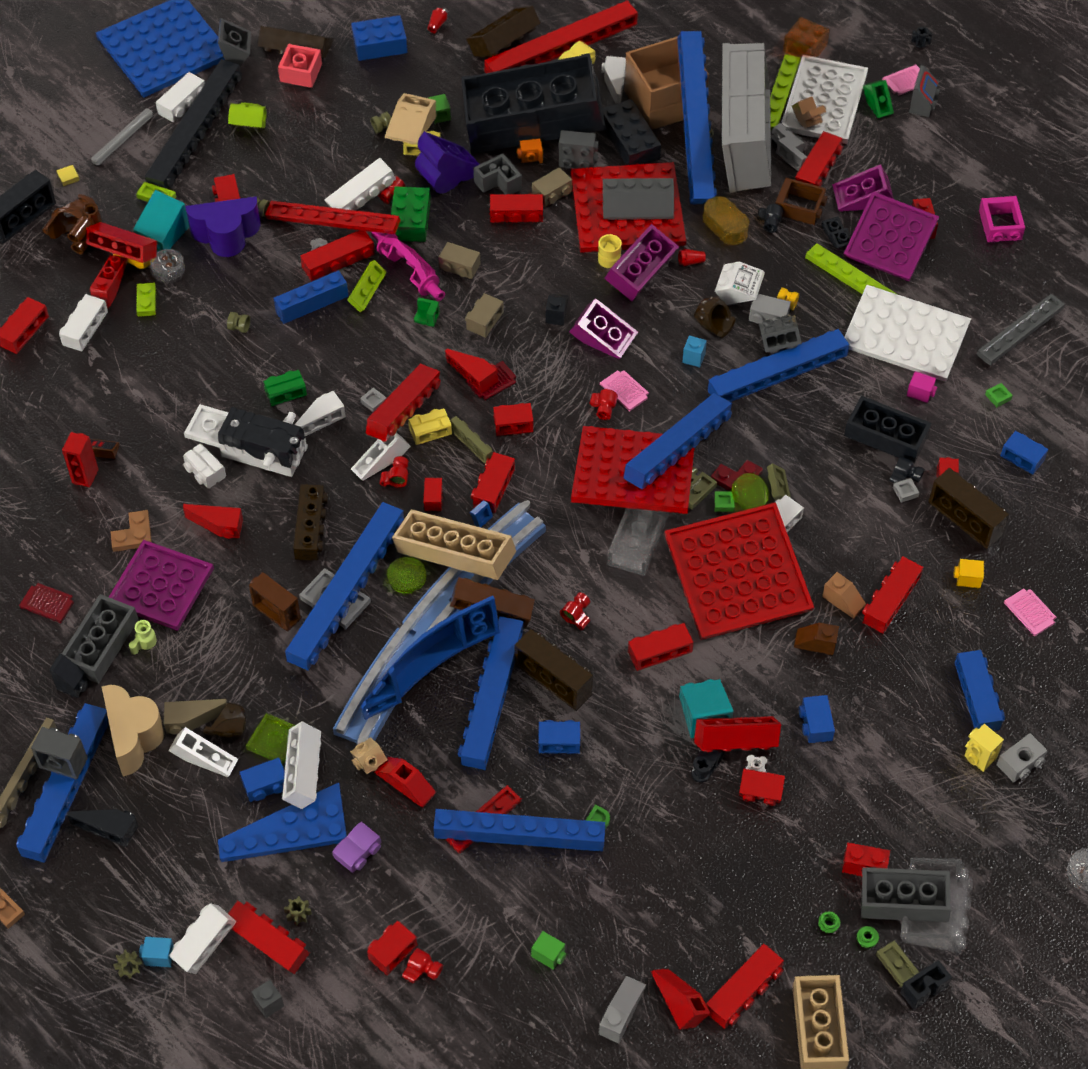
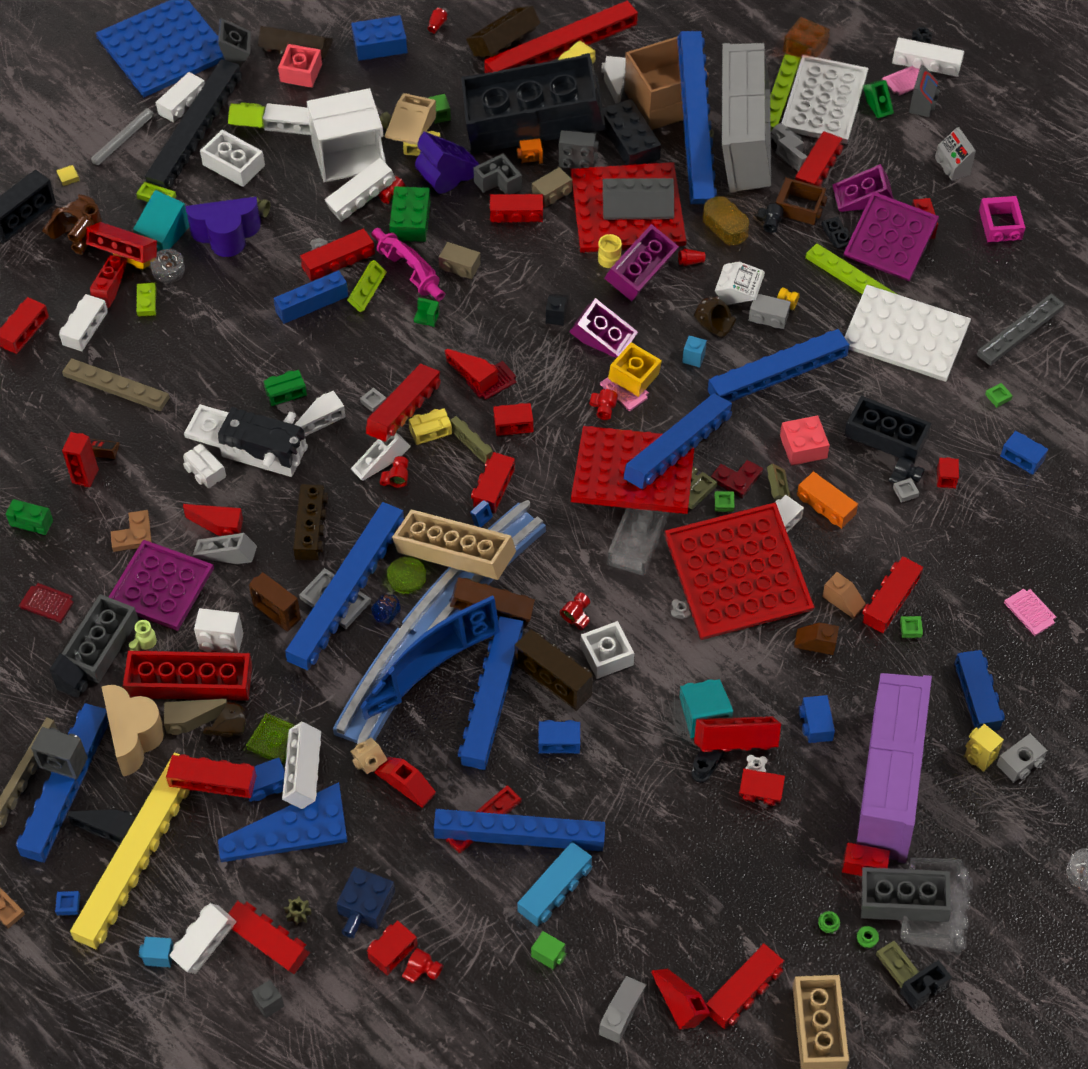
olive gear [113,949,142,979] -> none
white slope [168,727,238,777] -> none
red brick [212,174,240,202] -> none
olive wheel [227,312,250,333] -> none
red plate [265,201,401,234] -> none
medium lavender brick [333,822,381,873] -> none
red piece [424,478,443,511] -> none
dark tan brick [465,293,504,338] -> none
bright green tile [585,805,610,828] -> none
red brick [628,623,693,671] -> none
clear neon green tile [732,473,769,510] -> none
dark grey brick [759,315,802,353] -> none
medium nougat brick [792,96,826,128] -> none
dark pink brick [907,371,937,403] -> none
dark brown brick [928,468,1009,549] -> none
yellow brick [954,559,984,588] -> none
none -> green brick [6,499,53,535]
none -> blue plate [55,891,80,915]
none -> dark tan plate [62,358,170,412]
none -> light yellow brick [70,752,190,949]
none -> red brick [123,651,252,701]
none -> red brick [166,754,257,798]
none -> light grey slope [192,533,257,564]
none -> white brick [194,608,244,653]
none -> white brick [200,130,265,187]
none -> white brick [263,103,311,135]
none -> white piece [307,88,386,182]
none -> dark blue brick [337,867,395,938]
none -> clear blue head [371,594,401,624]
none -> dark azure brick [517,842,592,927]
none -> white brick [580,621,634,679]
none -> yellow brick [608,342,662,397]
none -> light grey plate [671,599,691,619]
none -> coral brick [780,415,830,466]
none -> orange brick [797,471,858,529]
none -> medium lavender piece [856,673,932,864]
none -> white brick [892,37,964,77]
none -> bright green plate [900,616,923,638]
none -> light grey slope [935,127,976,181]

